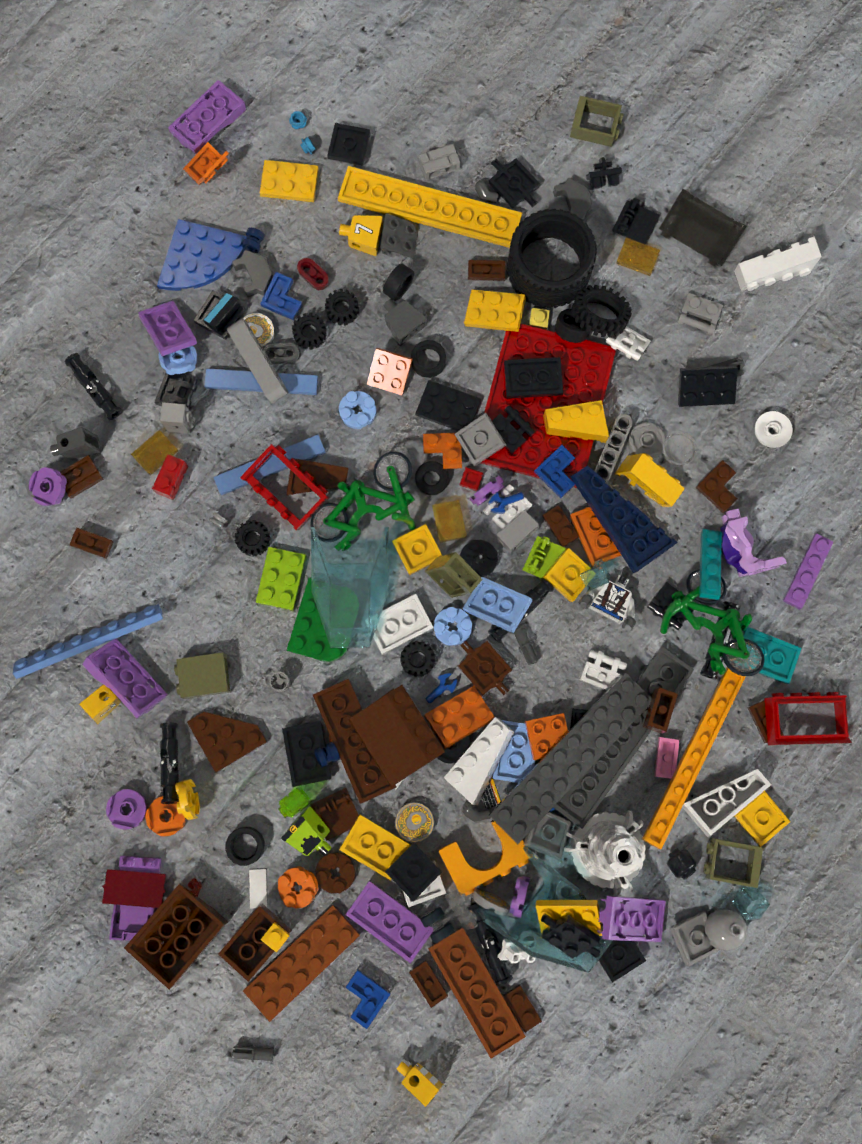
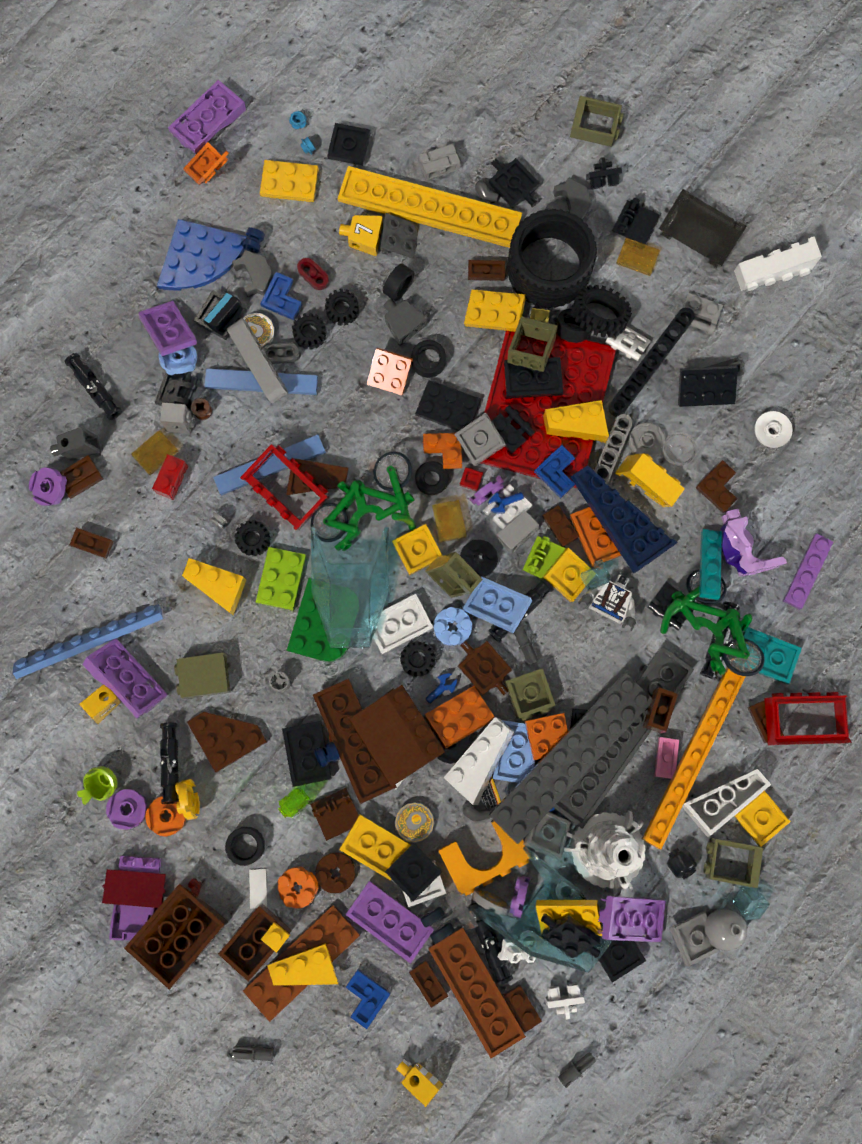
lime torso [281,806,332,856] -> none
light blue plate [339,391,376,429] -> none
white plate [580,650,627,691] -> none
none -> lime hat [77,766,118,805]
none -> yellow wedge [182,558,247,616]
none -> reddish brown wheel [191,398,212,420]
none -> yellow wing [267,943,339,985]
none -> olive plate [505,668,556,721]
none -> olive window [507,317,557,372]
none -> white hips [545,983,585,1020]
none -> dark grey axle [558,1052,596,1088]
none -> black beam [609,307,695,417]

